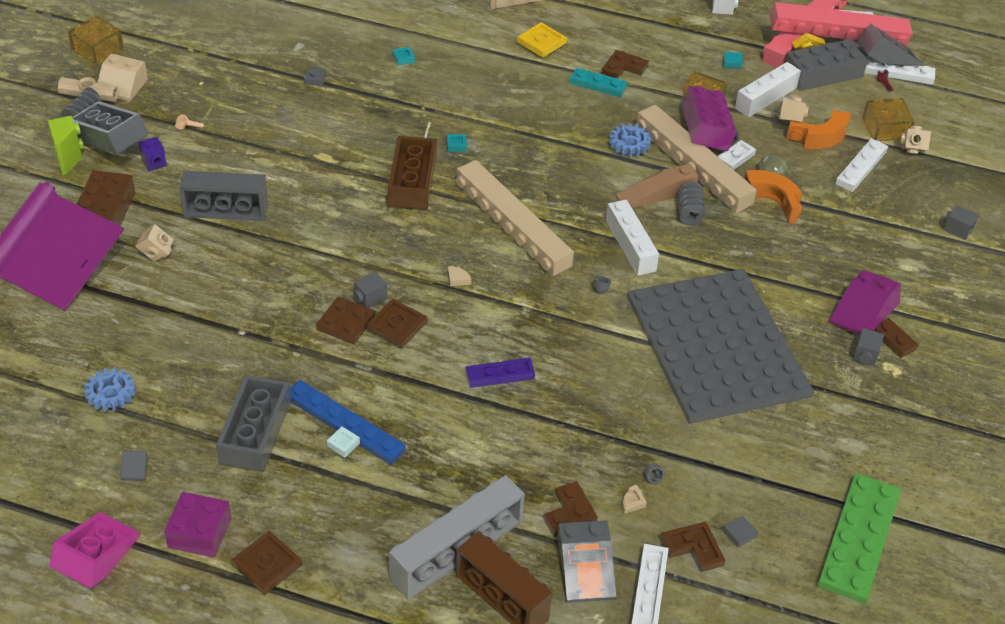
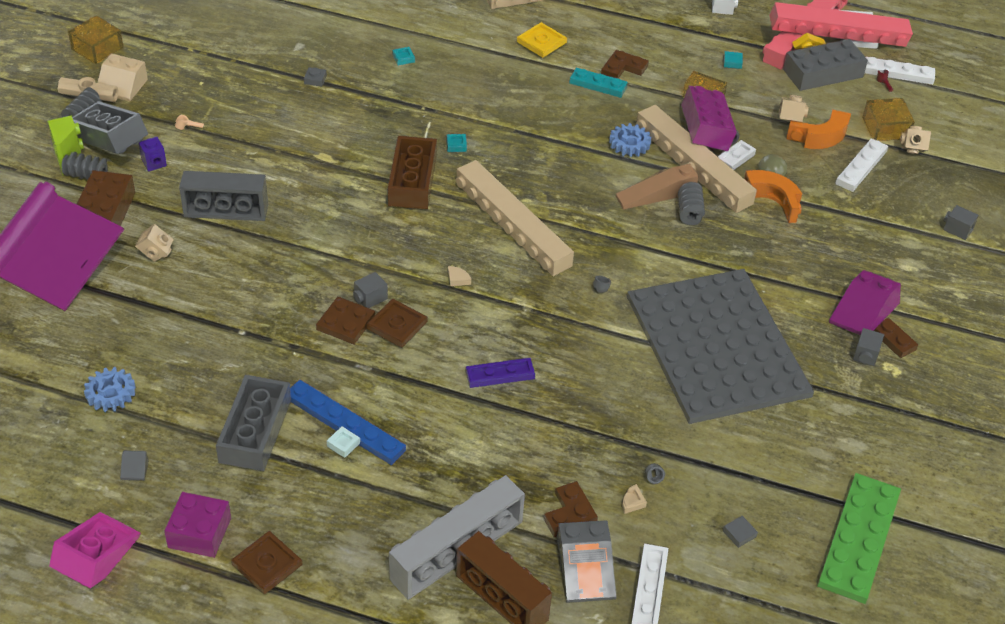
white brick [606,199,659,276] -> none
reddish brown plate [660,521,726,572] -> none
white brick [735,62,801,117] -> none
dark grey slope [857,23,921,66] -> none
none -> dark grey piece [62,152,108,180]

